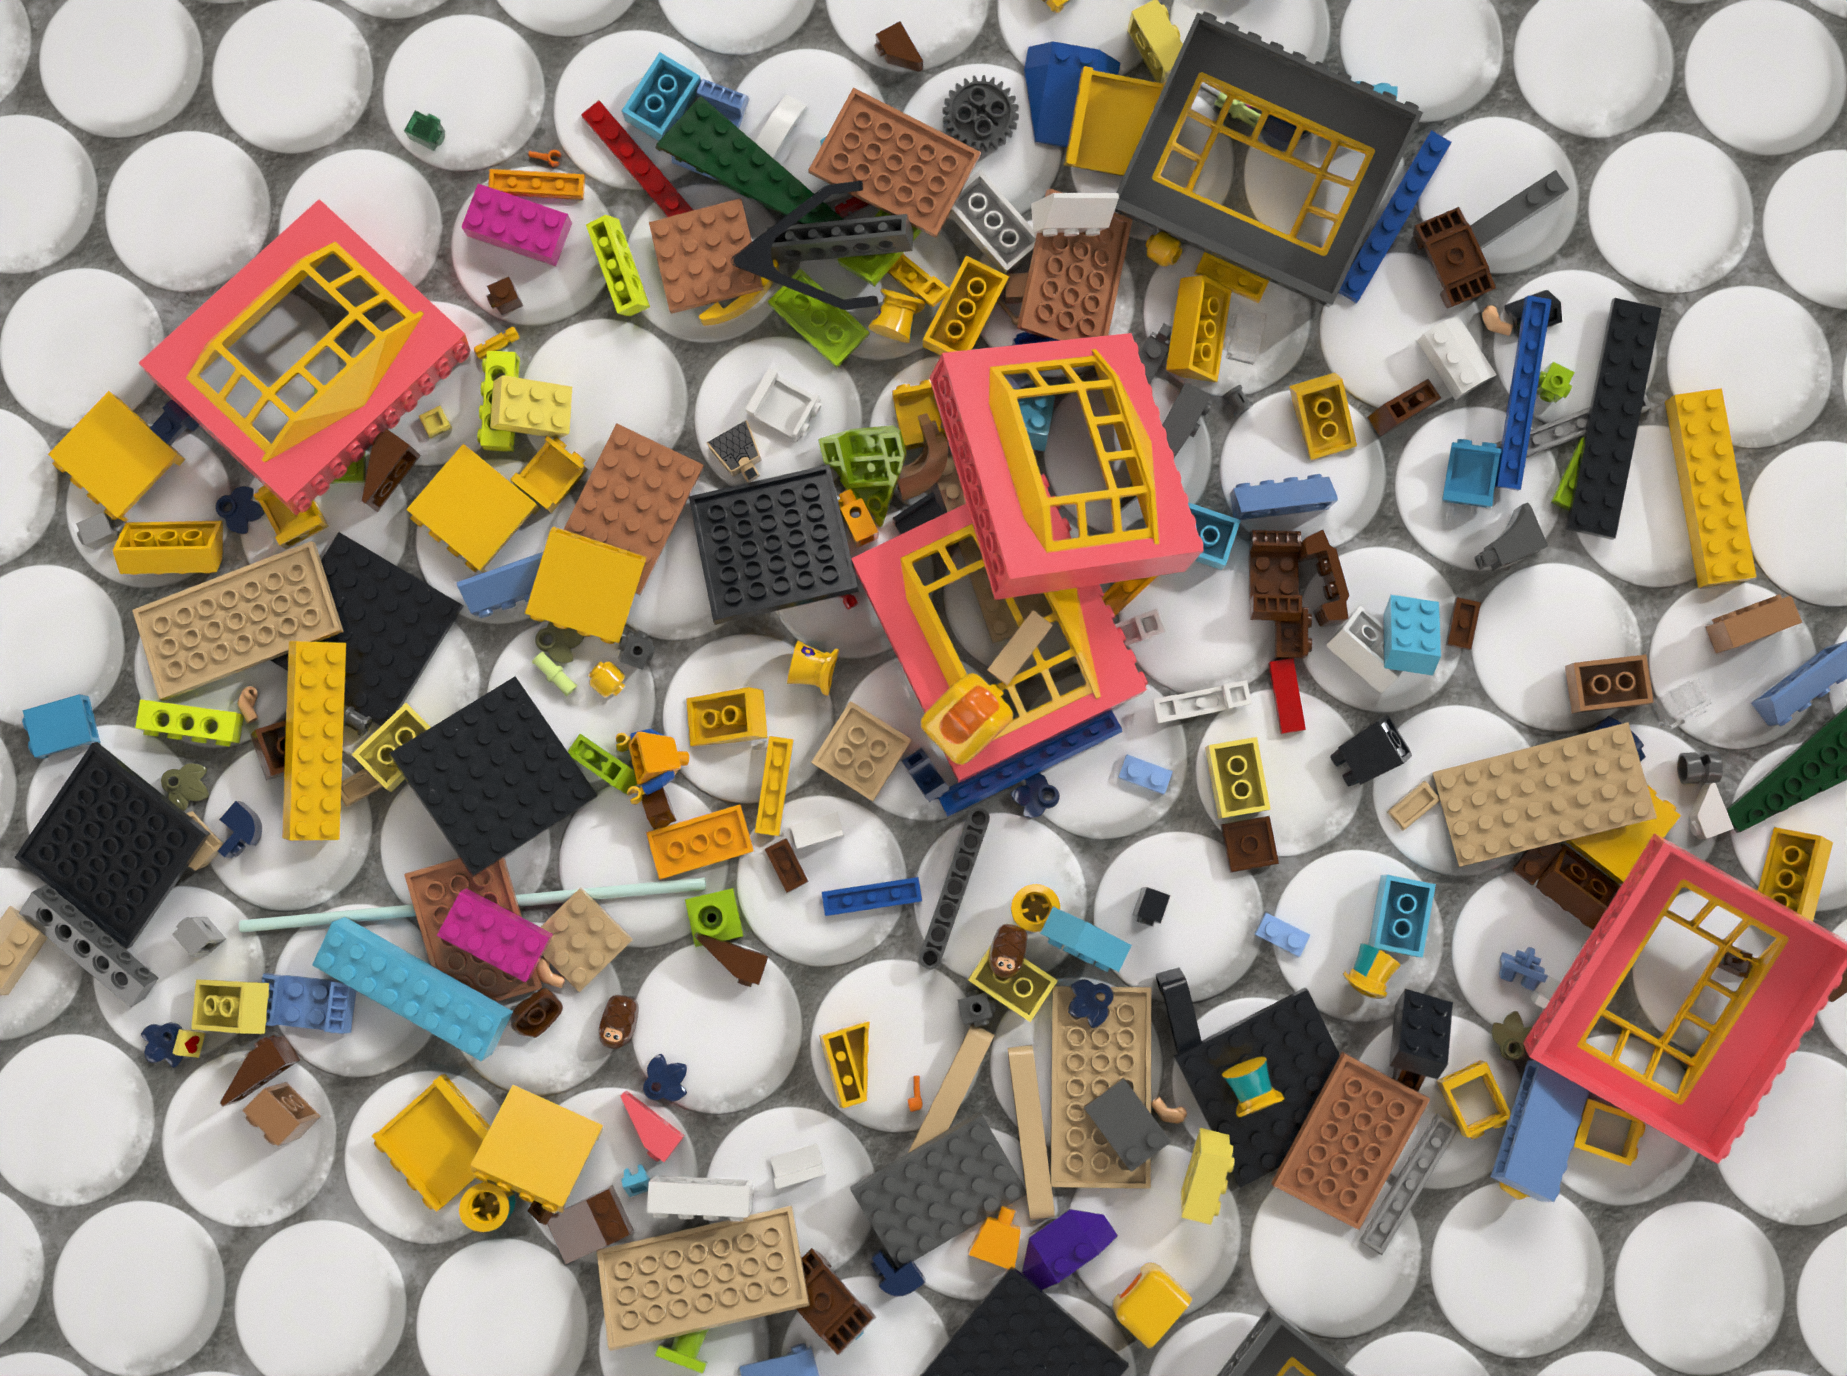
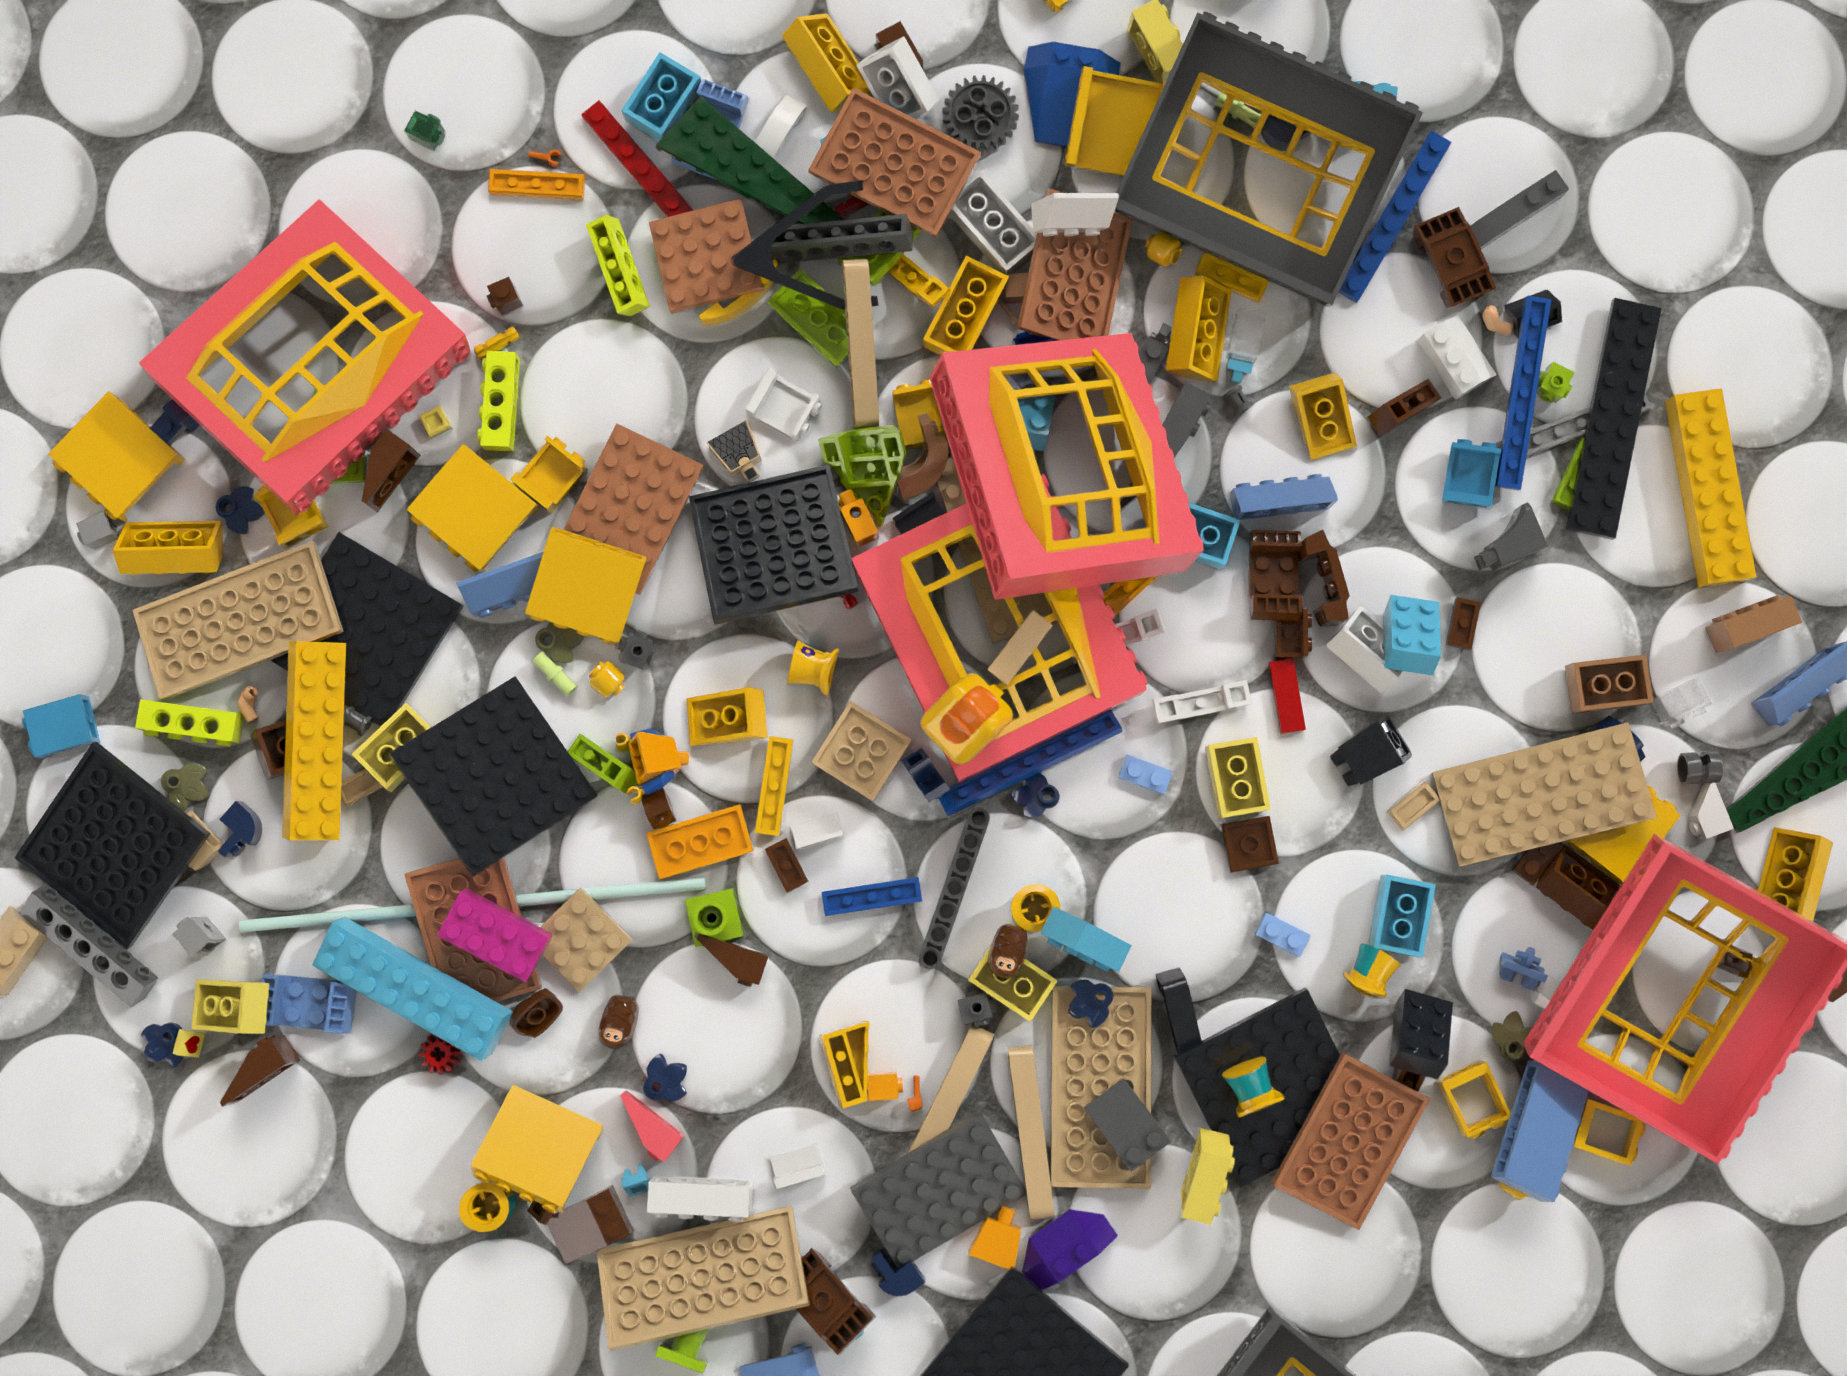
medium nougat brick [242,1082,321,1146] -> none
yellow panel [372,1074,491,1212] -> none
dark pink brick [461,183,572,266] -> none
light yellow brick [490,375,572,439] -> none
light nougat arm [536,956,565,988] -> none
yellow hat [868,288,926,343] -> none
yellow piece [1112,1262,1192,1349] -> none
black brick [1132,887,1170,926] -> none
light nougat arm [1151,1096,1187,1124] -> none
light grey tile [1359,1113,1459,1255] -> none
none -> red gear [418,1035,462,1075]
none -> yellow slope [781,14,872,113]
none -> tan beam [842,259,879,429]
none -> white slope [856,36,939,118]
none -> light orange brick [868,1072,903,1101]
none -> medium azure tile [1226,359,1253,384]

